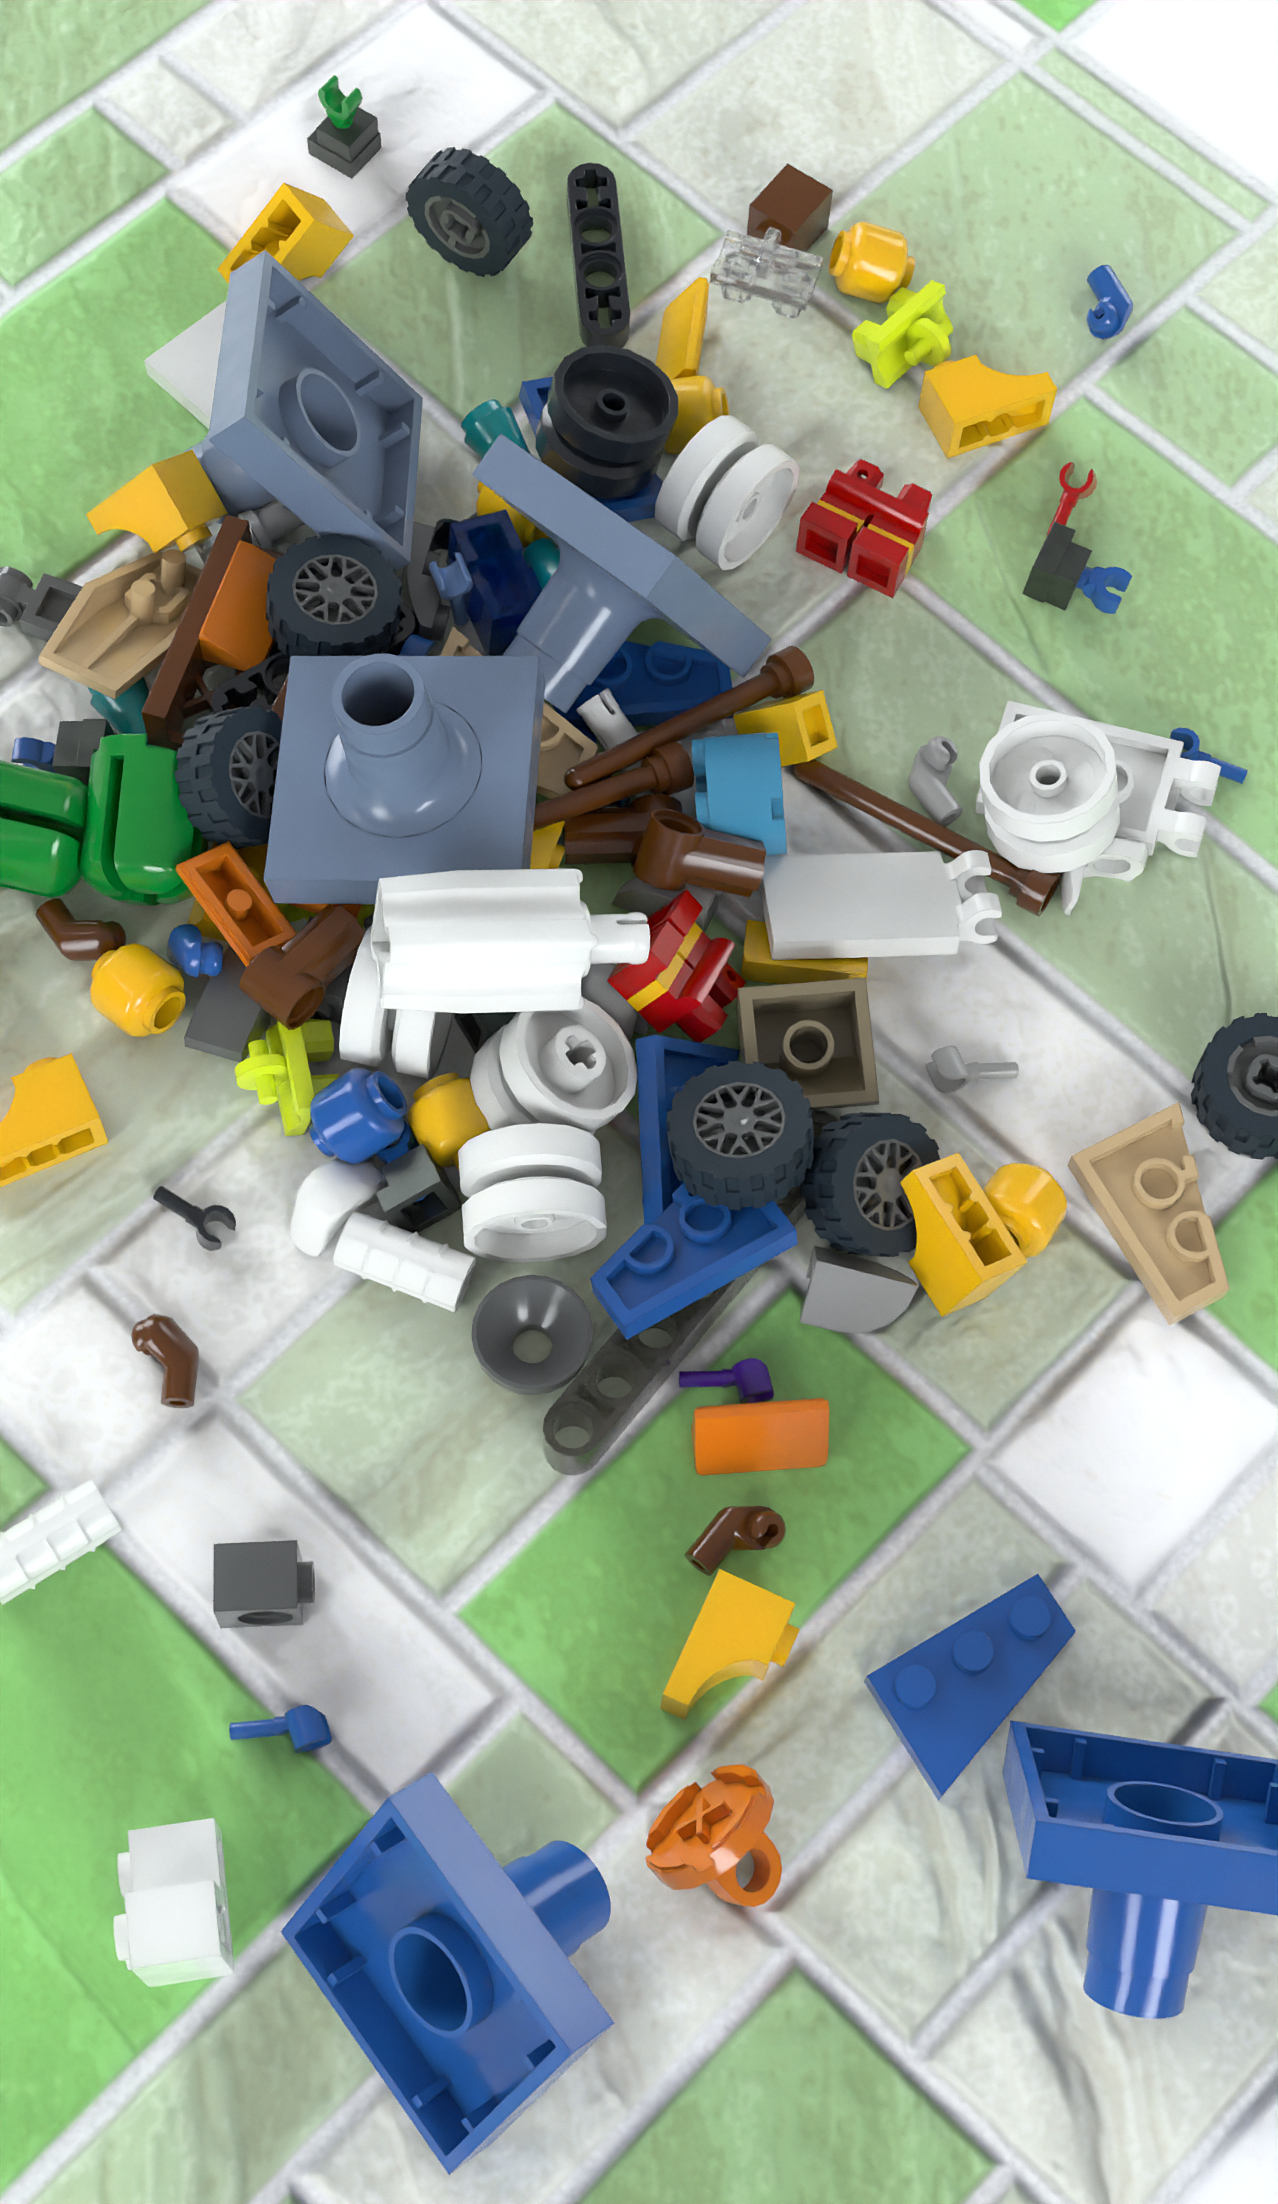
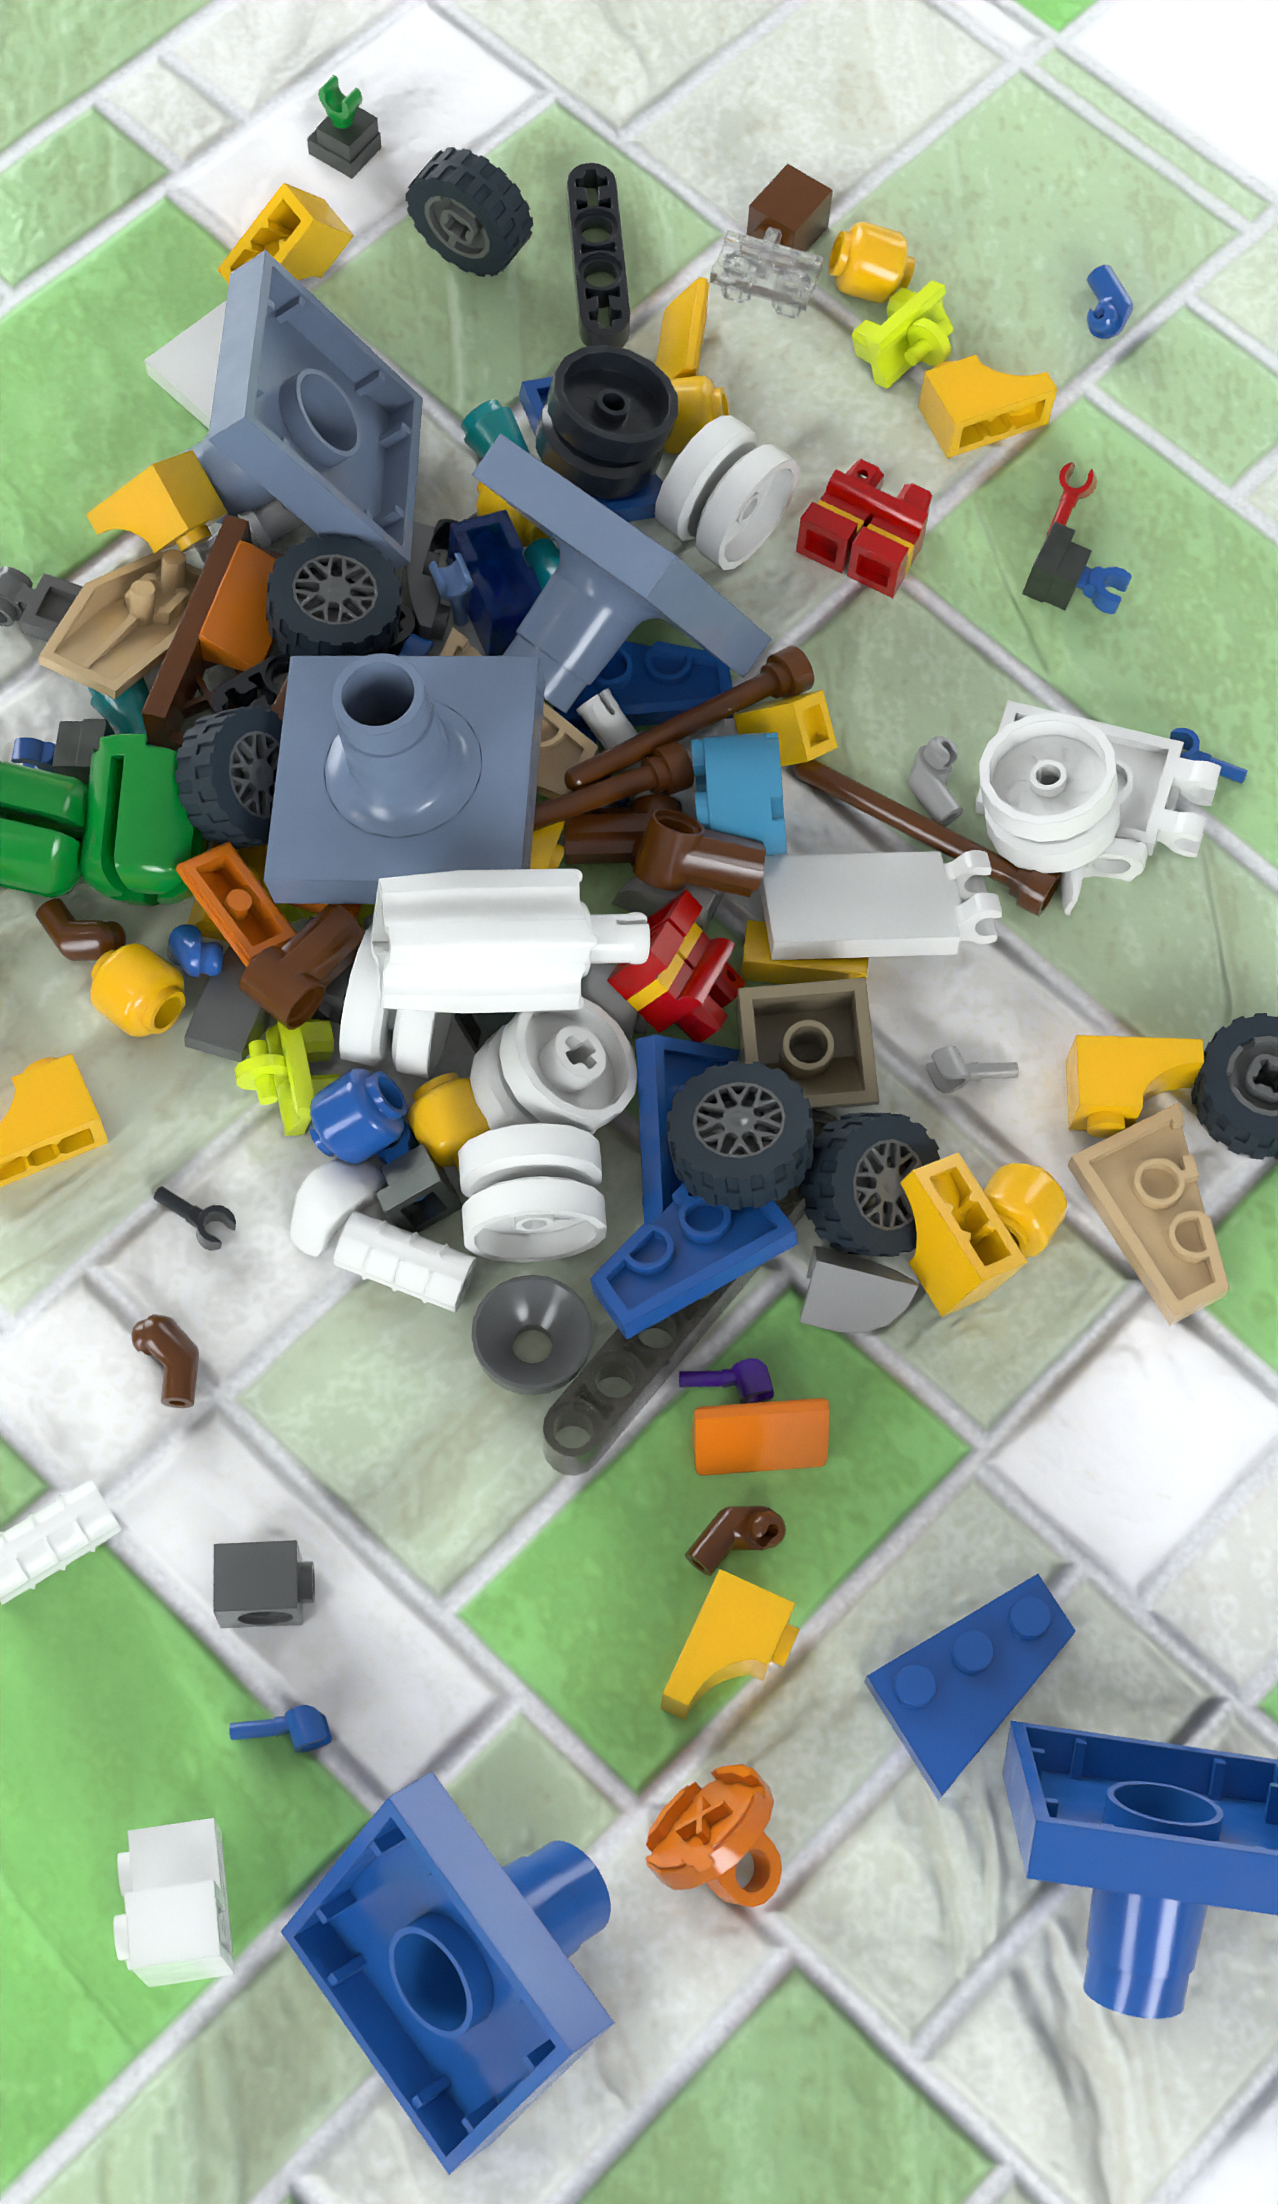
none -> yellow arch [1066,1035,1204,1138]

